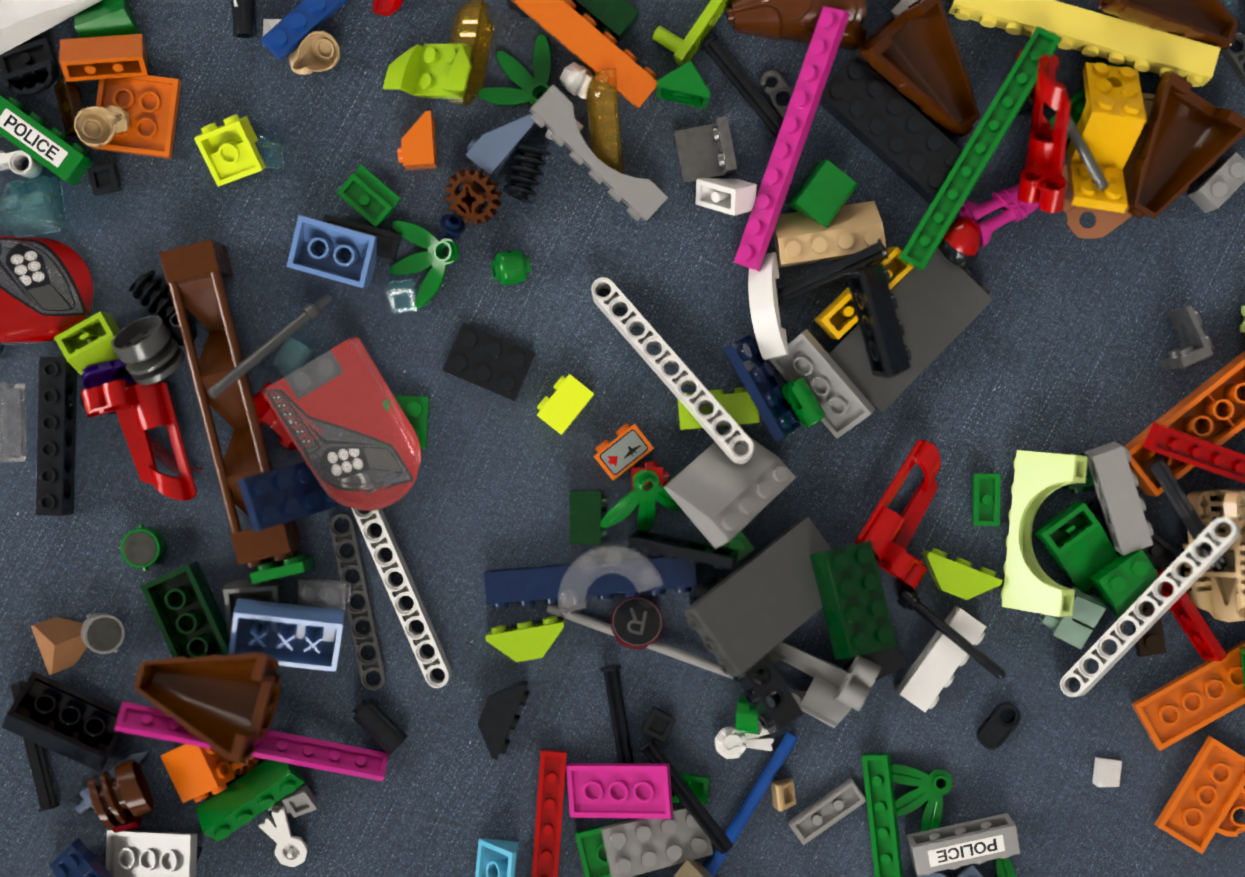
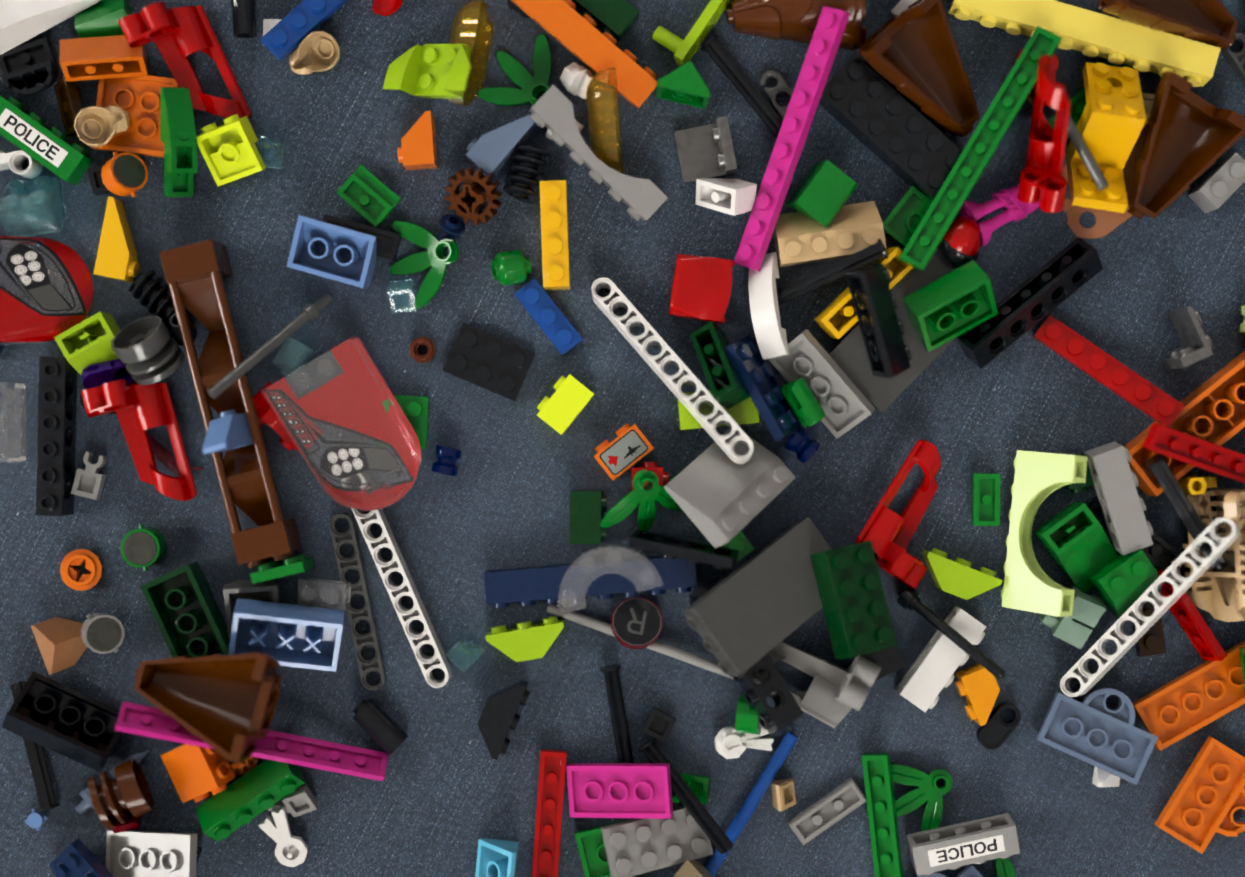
dark blue plate [237,457,343,532] -> none
none -> medium blue piece [25,808,49,831]
none -> orange gear [60,549,104,591]
none -> light grey plate [71,452,107,500]
none -> yellow slope [93,196,139,283]
none -> piece [101,151,148,198]
none -> red panel [118,1,252,119]
none -> green slope [160,87,198,198]
none -> medium blue slope [202,409,254,454]
none -> copper plate [409,337,436,363]
none -> clear blue wheel [431,445,462,476]
none -> clear light blue slope [445,639,485,673]
none -> blue plate [514,278,583,356]
none -> yellow brick [539,180,571,290]
none -> red piece [668,254,735,324]
none -> dark green brick [689,321,750,409]
none -> clear blue wheel [784,427,820,464]
none -> green plate [883,185,933,249]
none -> green slope [902,260,998,352]
none -> light orange slope [955,664,1000,726]
none -> black brick [956,237,1103,369]
none -> red plate [1033,315,1185,427]
none -> sand blue plate [1036,687,1158,785]
none -> yellow bar [1177,475,1217,495]

